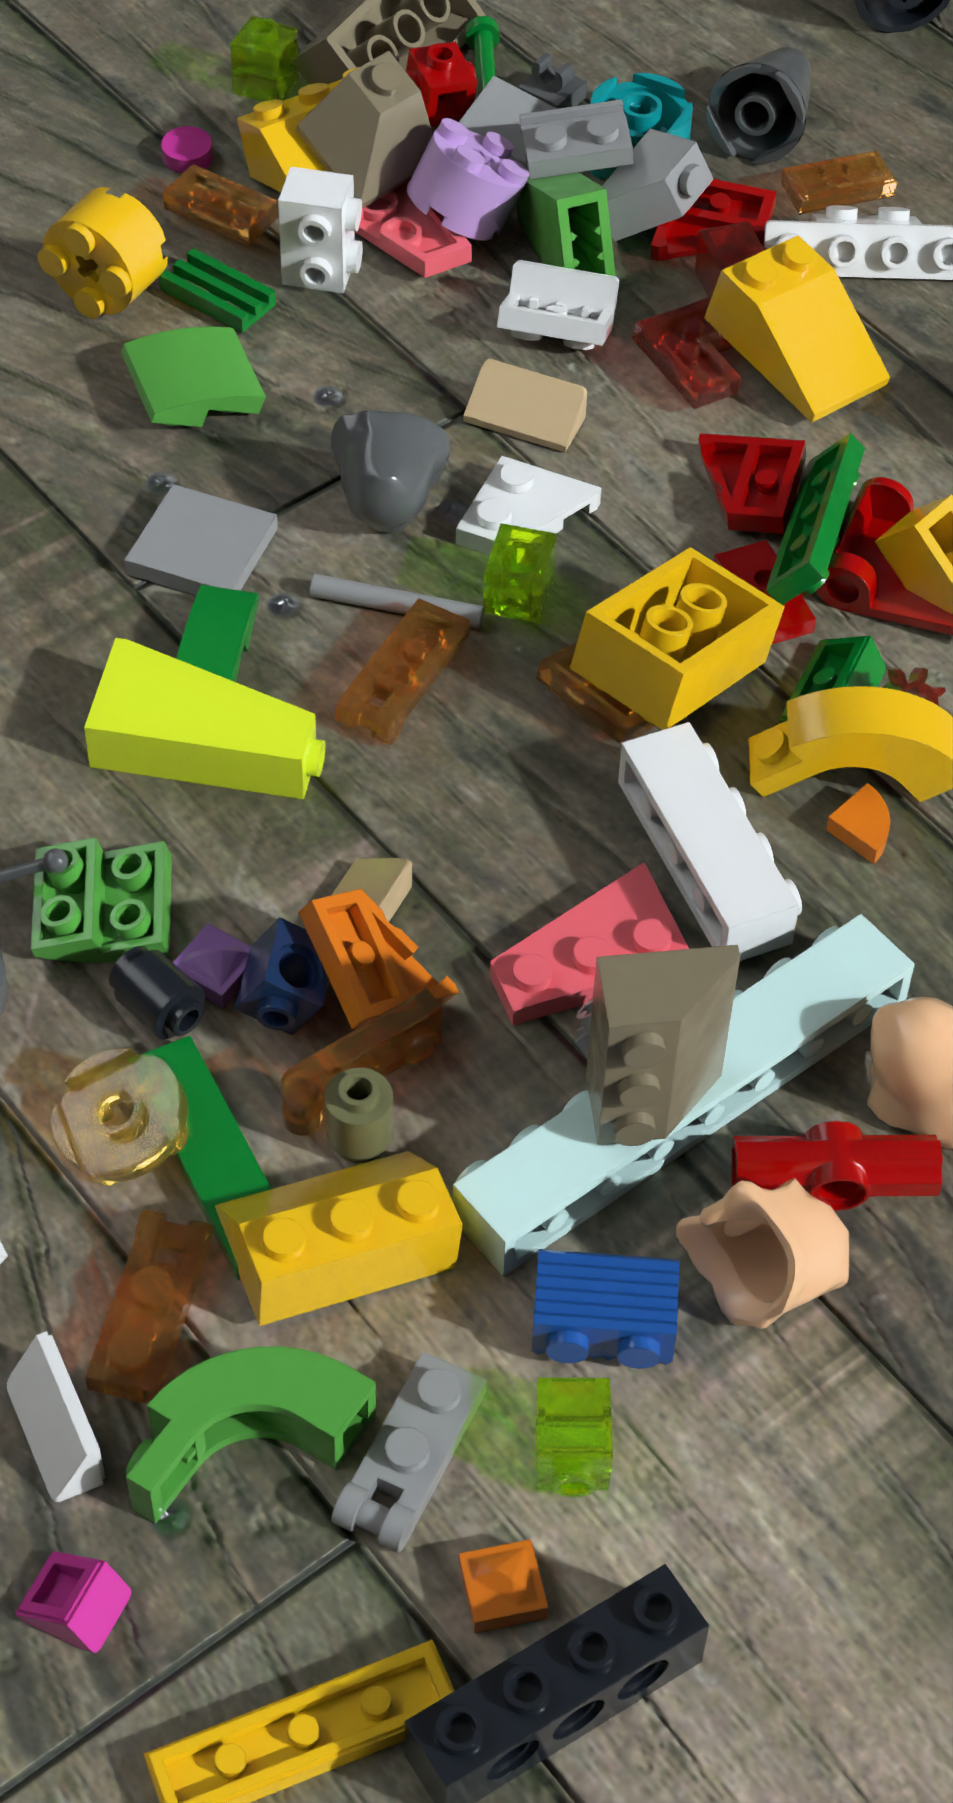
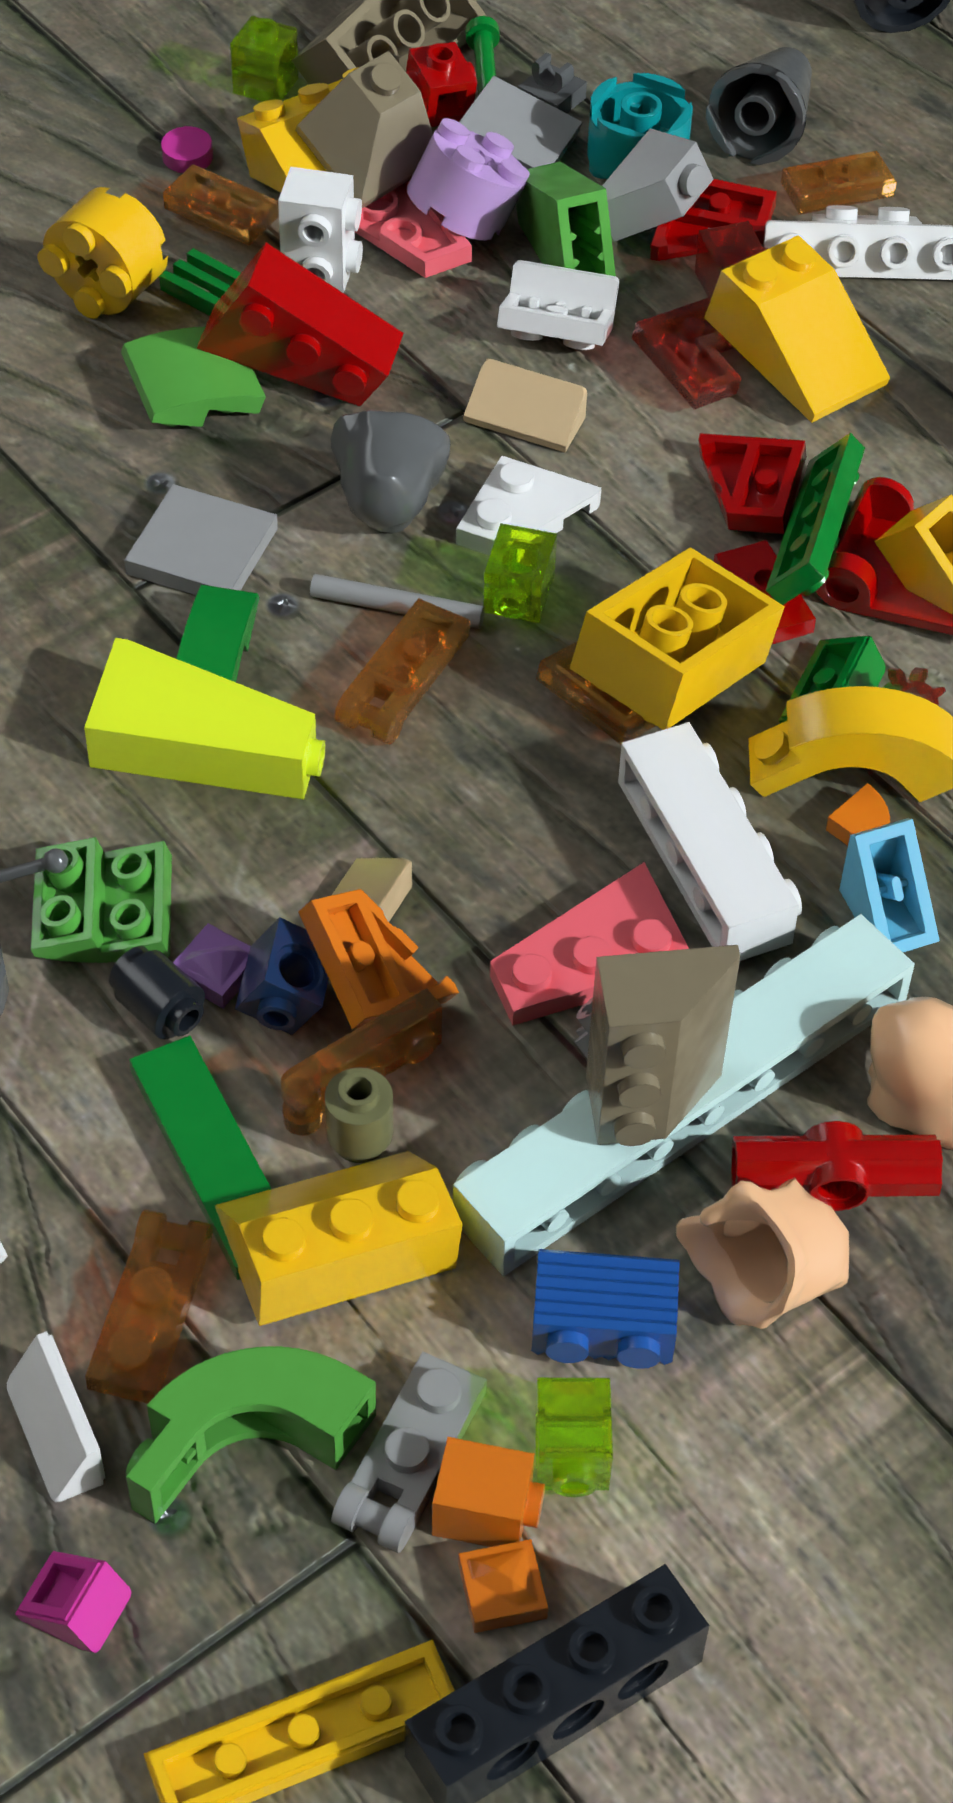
clear yellow plate [51,1048,189,1186] -> none
light grey plate [519,99,634,179] -> none
none -> red wedge [197,242,404,406]
none -> orange brick [432,1437,545,1547]
none -> medium azure slope [839,818,940,952]

